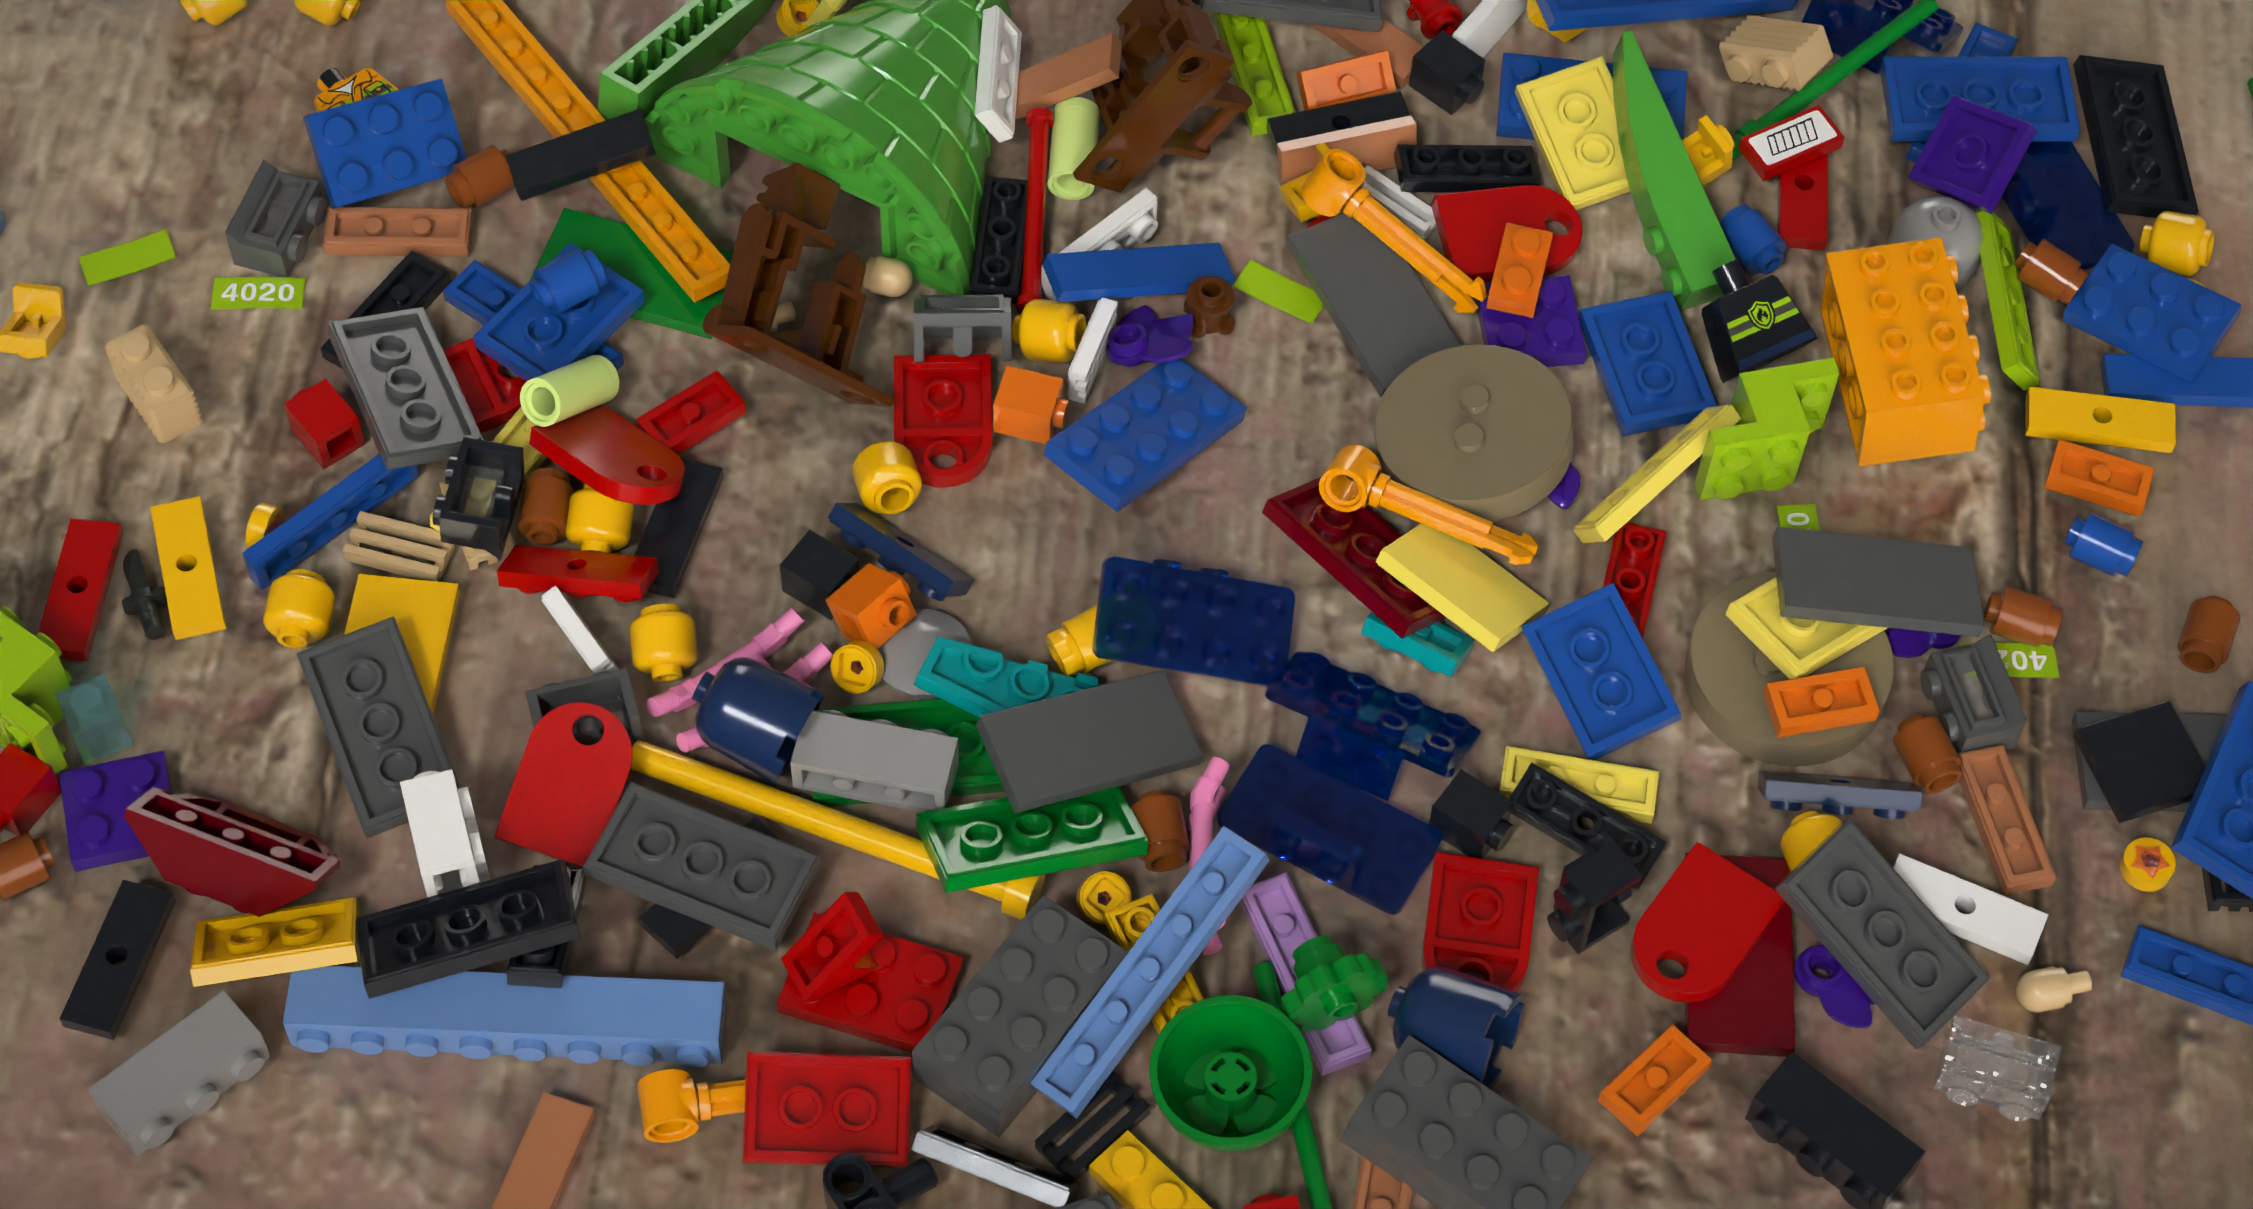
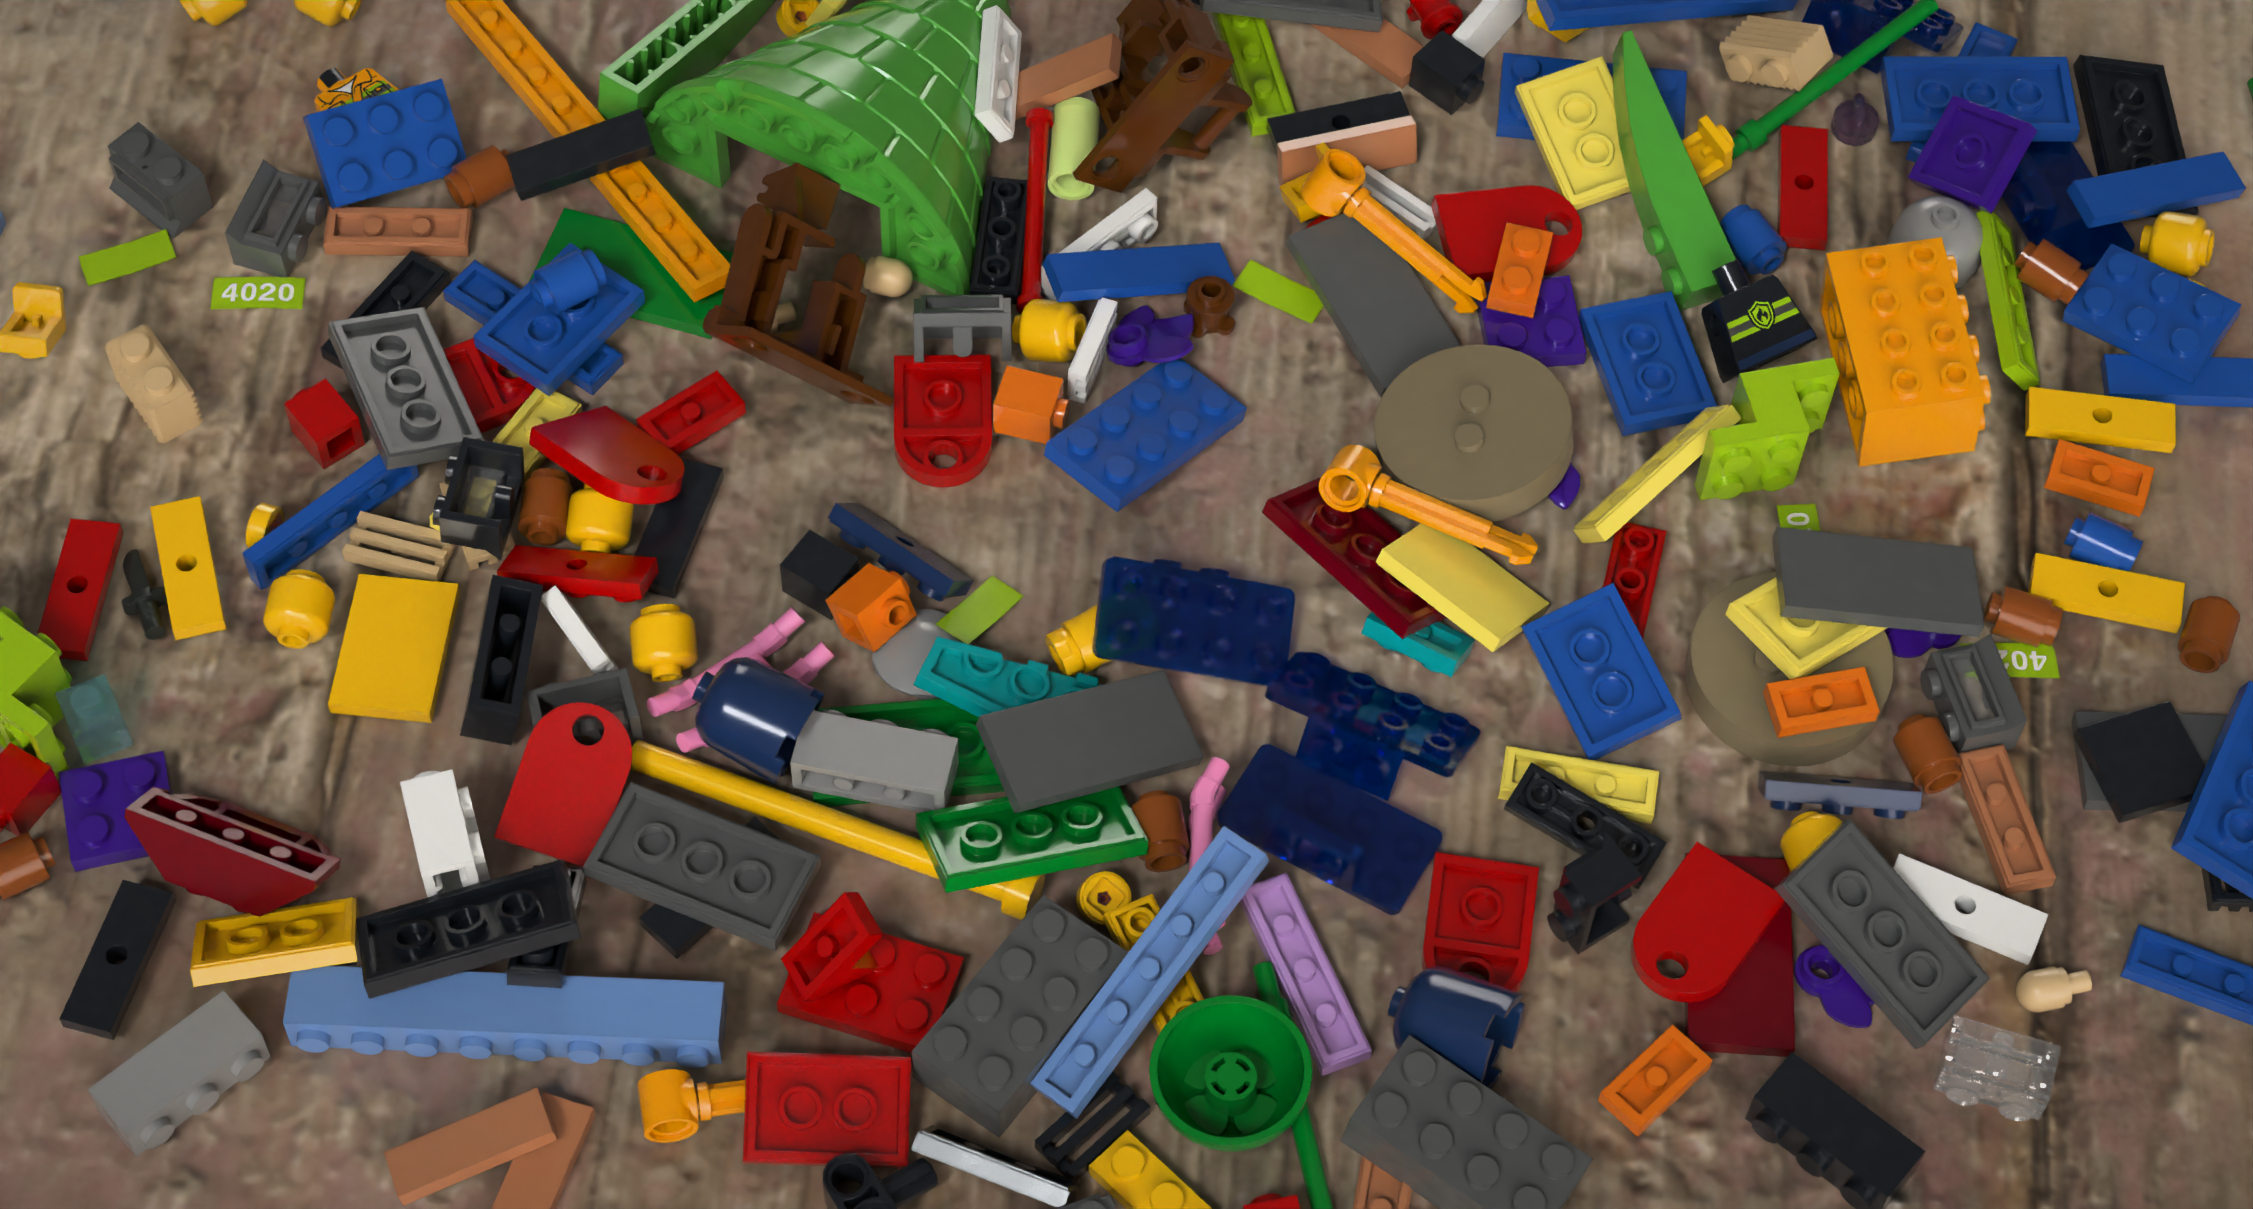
dark grey tile [296,616,461,838] -> none
yellowish green pin [520,355,619,427] -> none
yellow tile [830,640,884,694] -> none
yellow head [852,441,922,514] -> none
green plant [1280,935,1388,1032] -> none
orange plate [1296,50,1396,111] -> none
black tile [1394,144,1540,192] -> none
black brick [1428,769,1514,859] -> none
tile [1738,105,1845,182] -> none
yellow tile [2119,837,2176,892] -> none
none -> dark grey window [108,122,213,239]
none -> nougat tile [384,1087,558,1206]
none -> black brick [460,575,543,745]
none -> lime sticker [936,575,1024,644]
none -> clear purple tile [1830,93,1879,146]
none -> yellow tile [2028,553,2185,634]
none -> blue tile [2066,151,2246,228]

